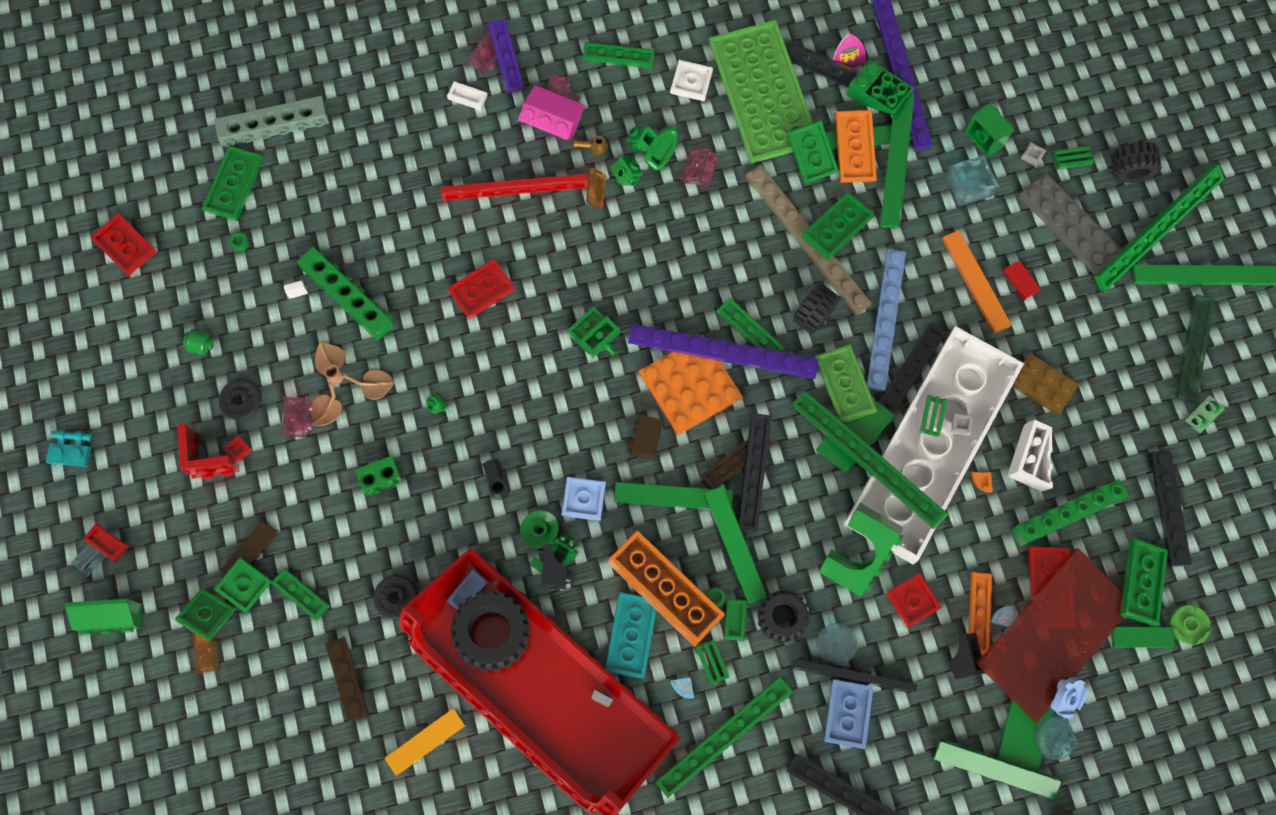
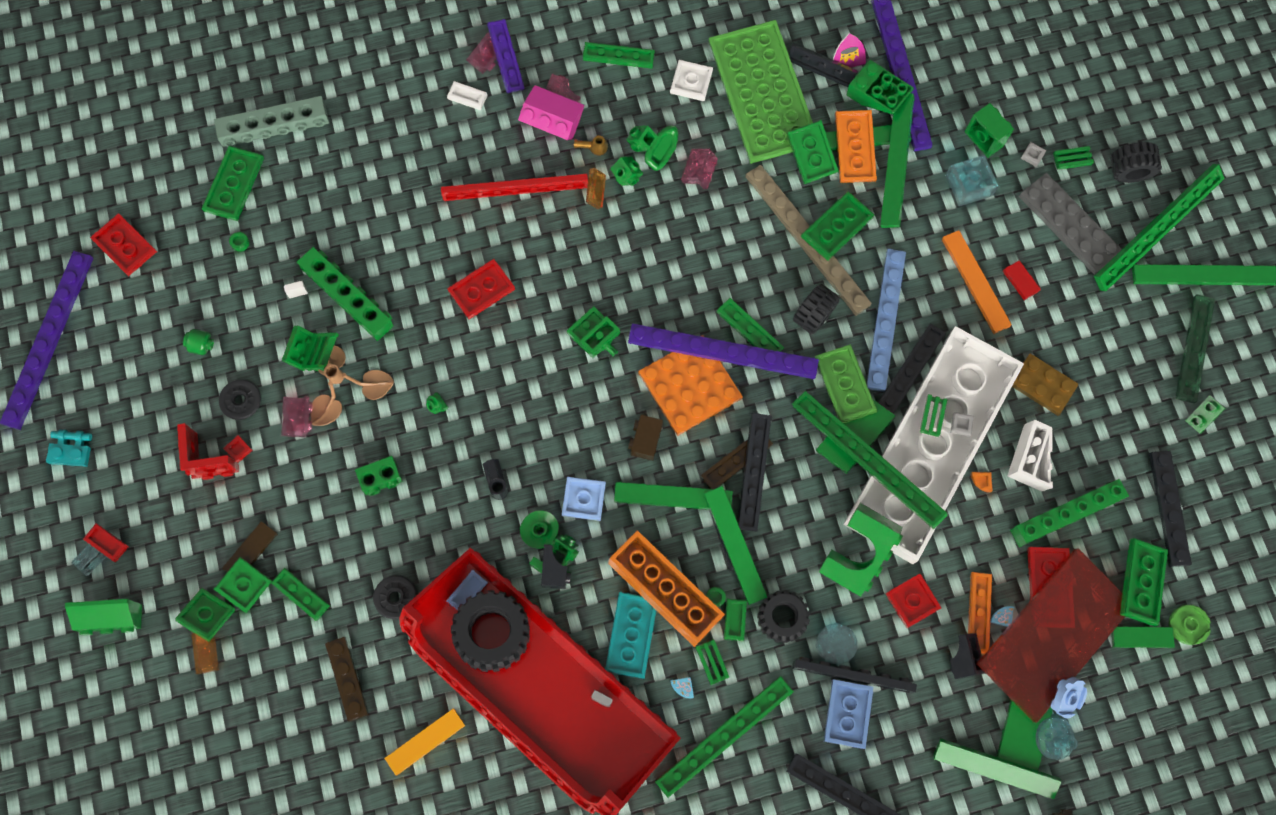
none -> dark purple plate [0,251,94,430]
none -> green plate [281,325,339,371]

